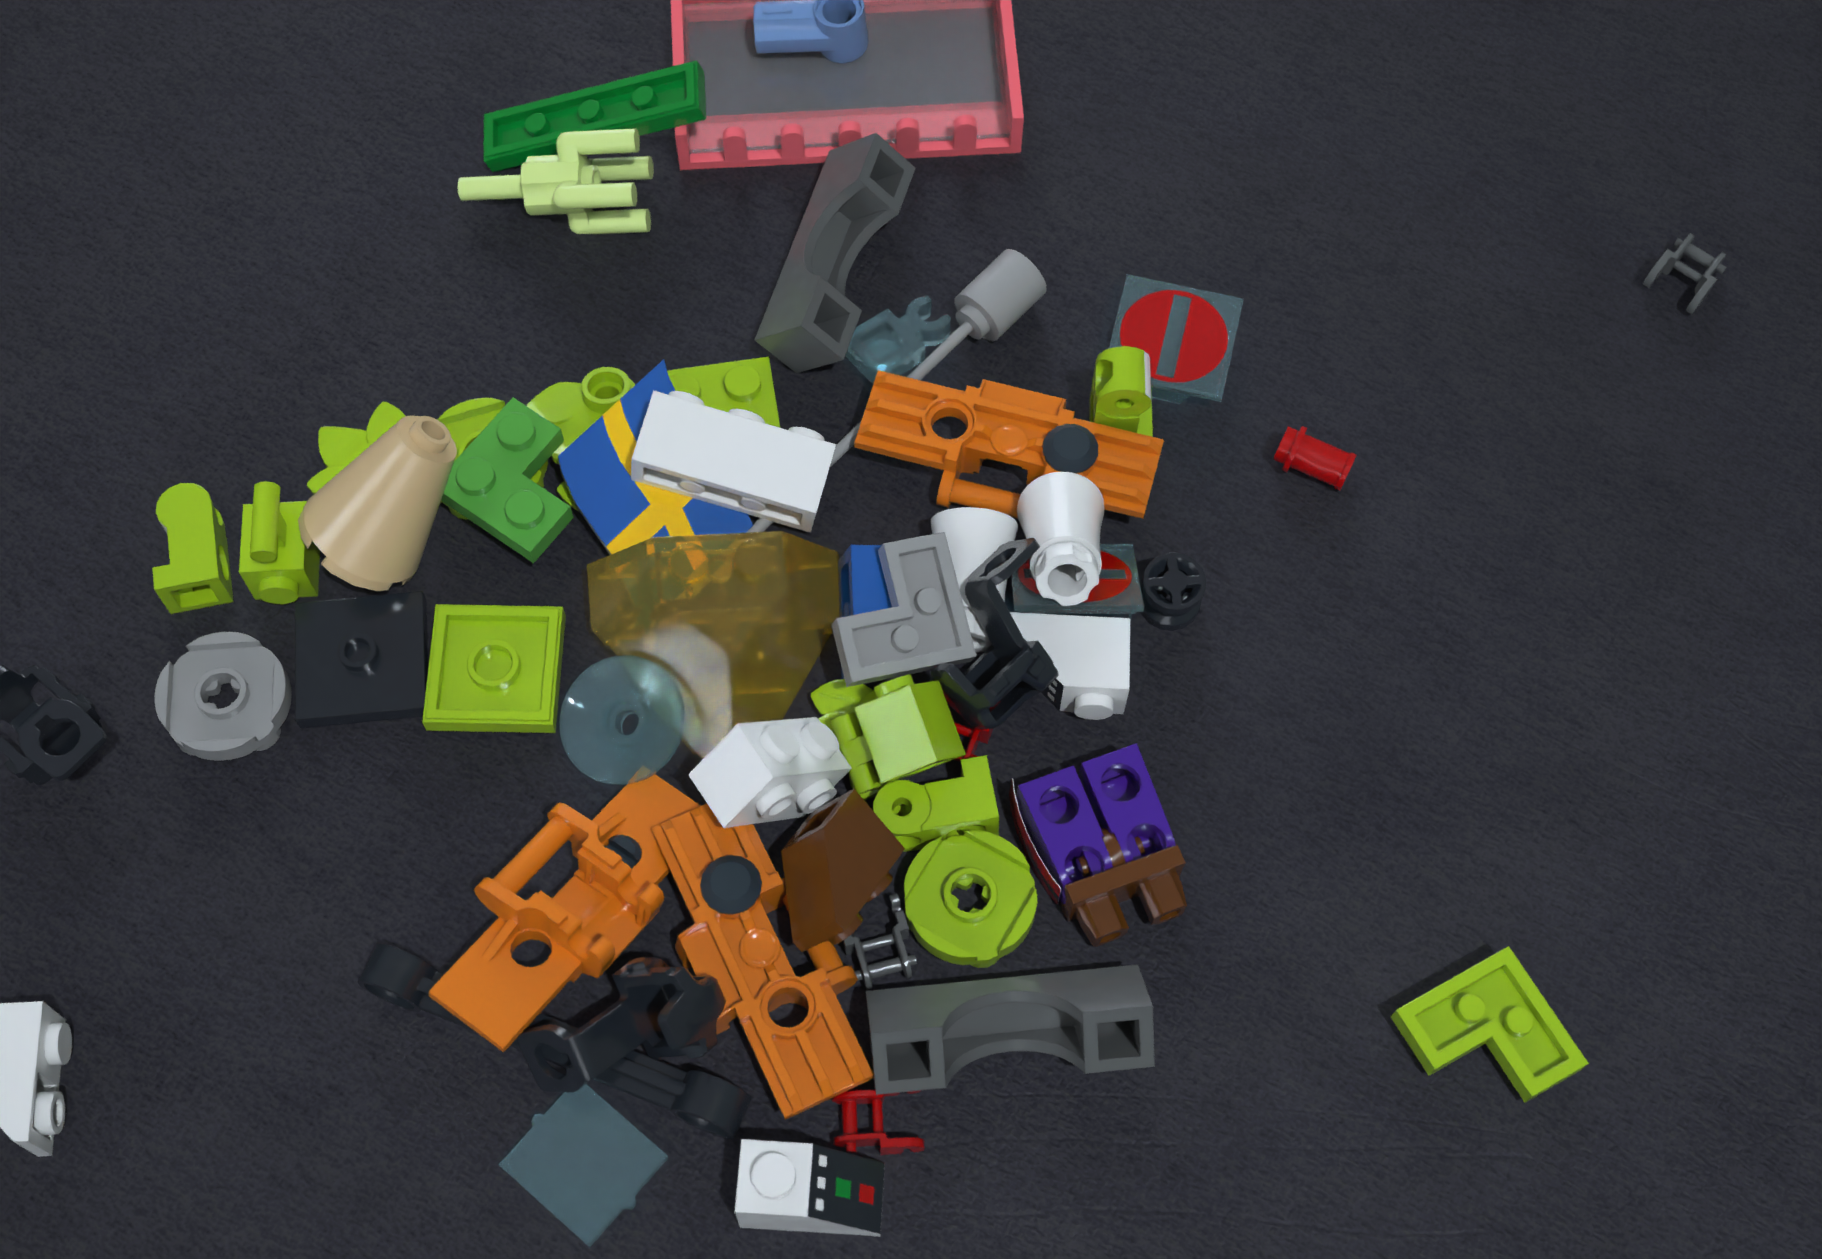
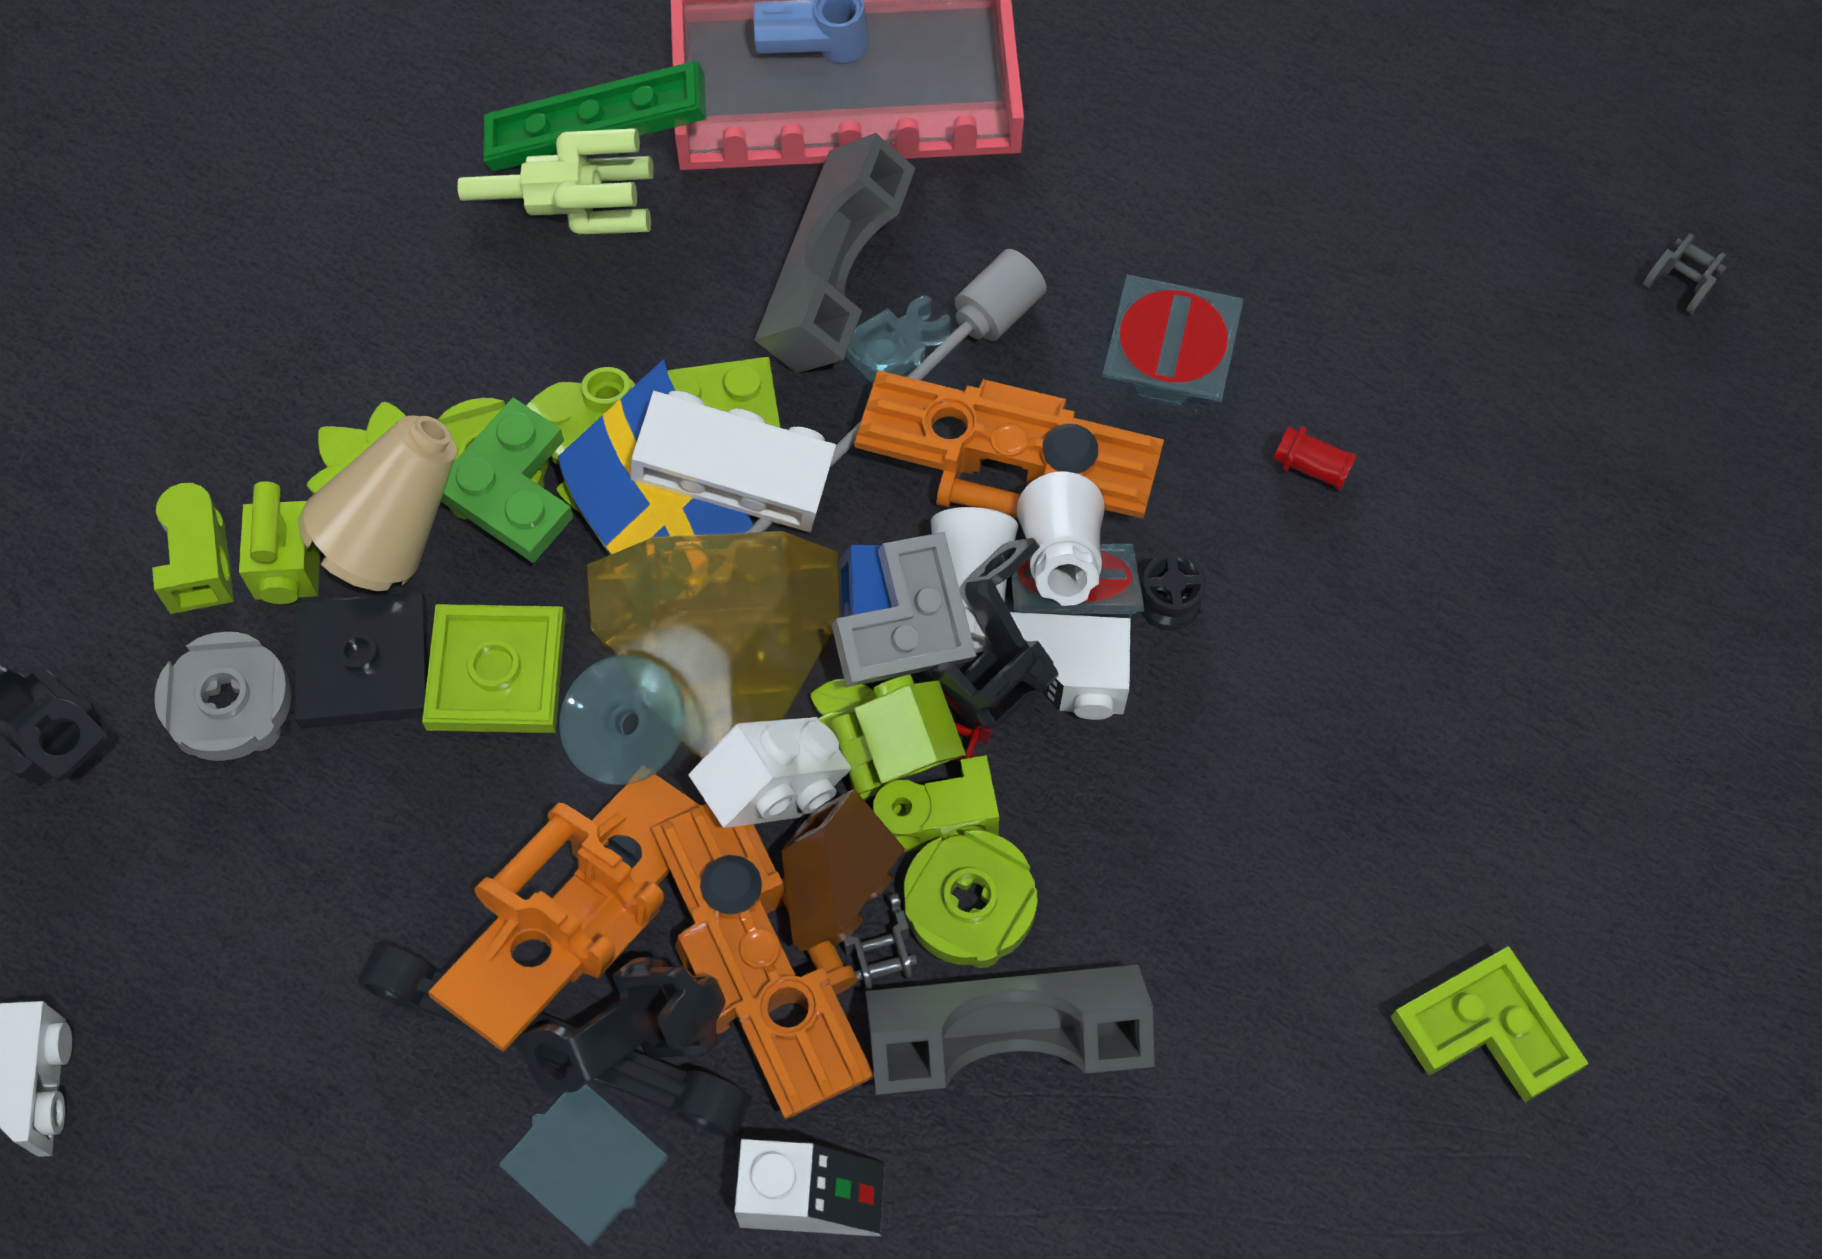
red piece [832,1088,925,1155] -> none
red sticker [1009,778,1061,904] -> none
dark purple hips [1016,743,1187,947] -> none
lime leg [1089,346,1153,437] -> none

